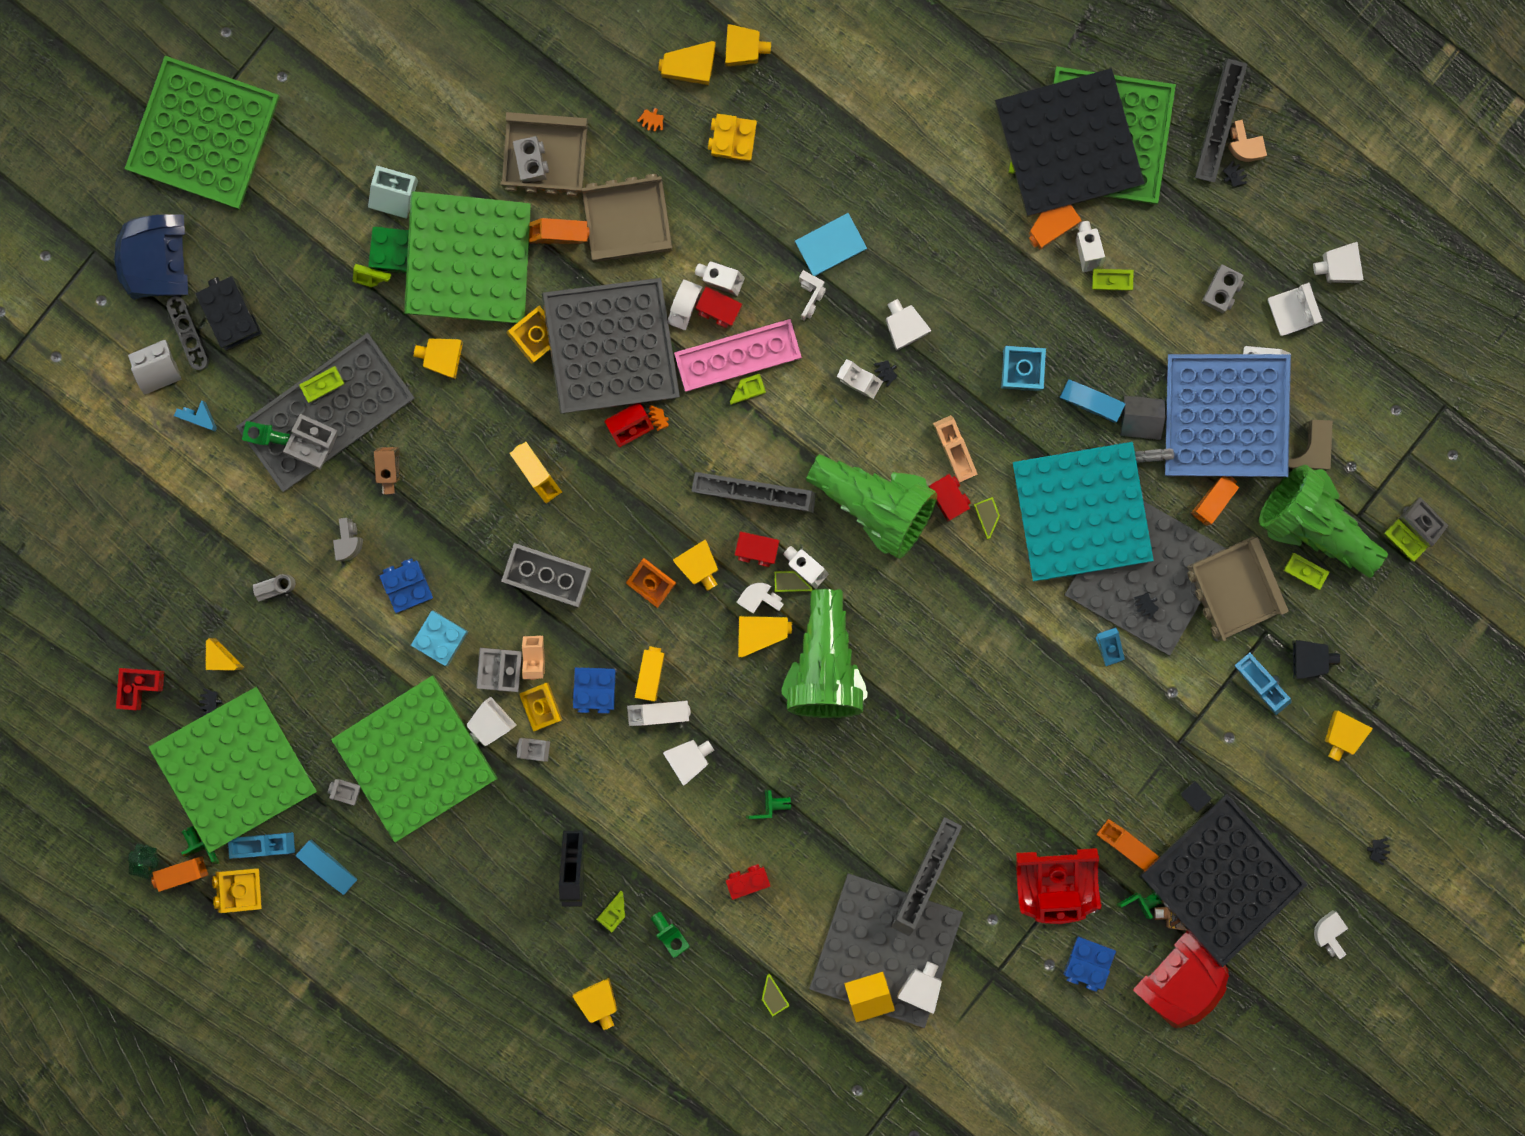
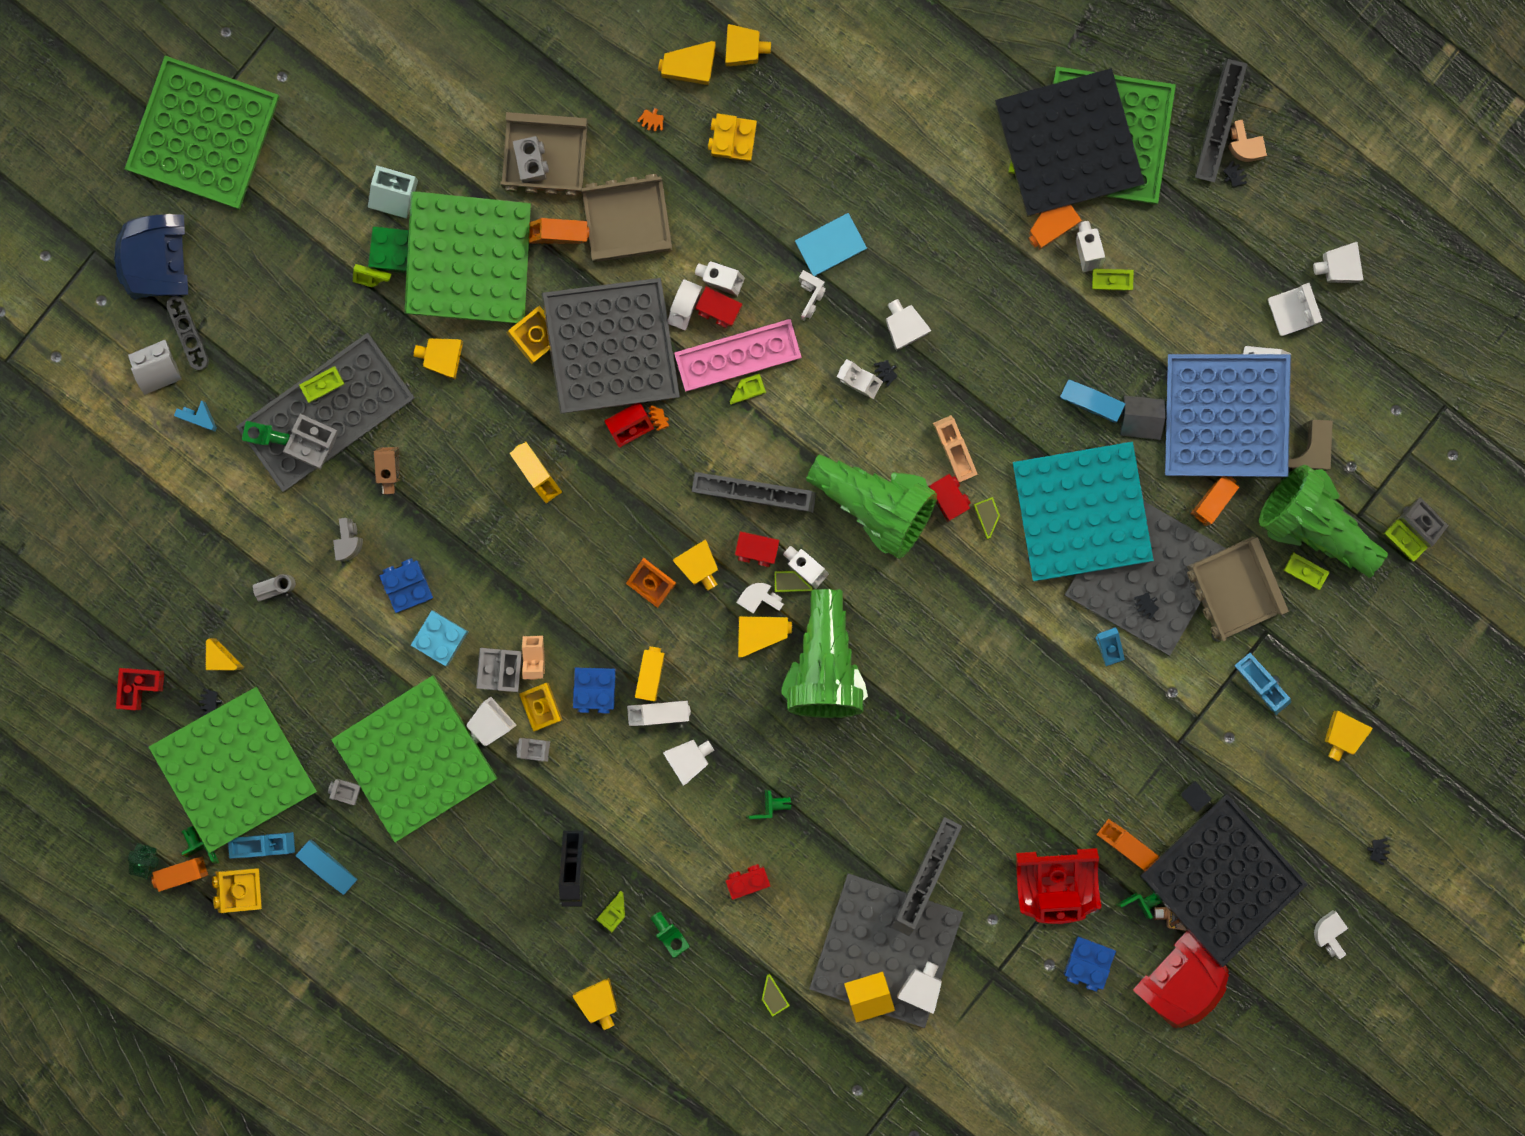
black torso [195,276,263,351] -> none
light grey brick [501,543,593,607] -> none
medium azure brick [1001,346,1046,391] -> none
light grey axle [1135,448,1174,463] -> none
light grey brick [1201,265,1244,313] -> none
black torso [1292,640,1340,679] -> none

